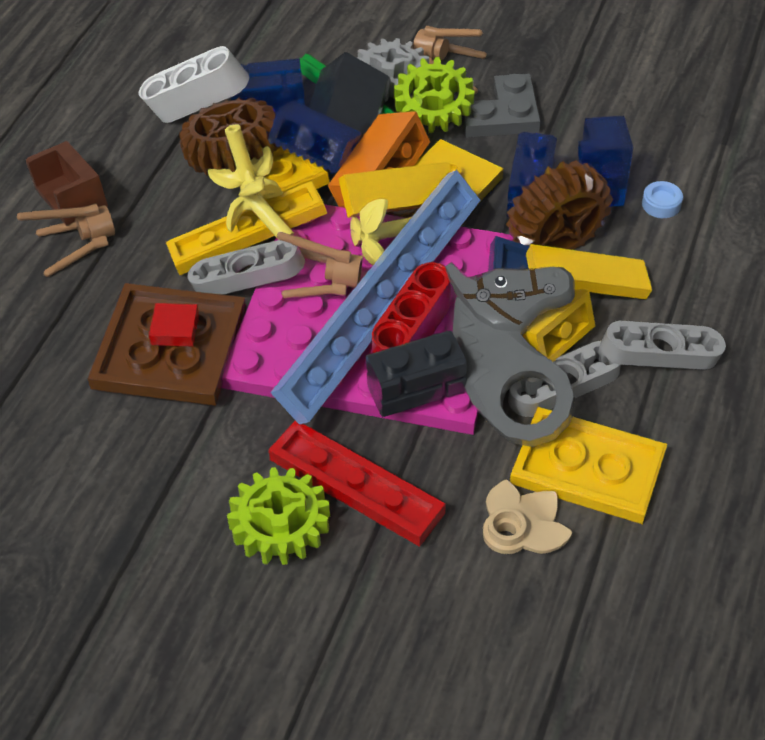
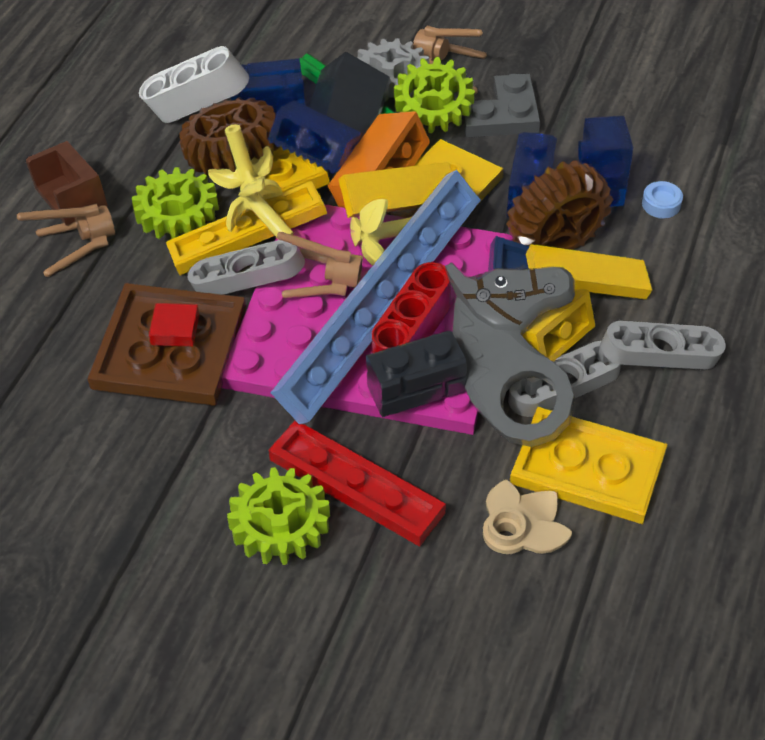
none -> lime gear [132,167,219,239]

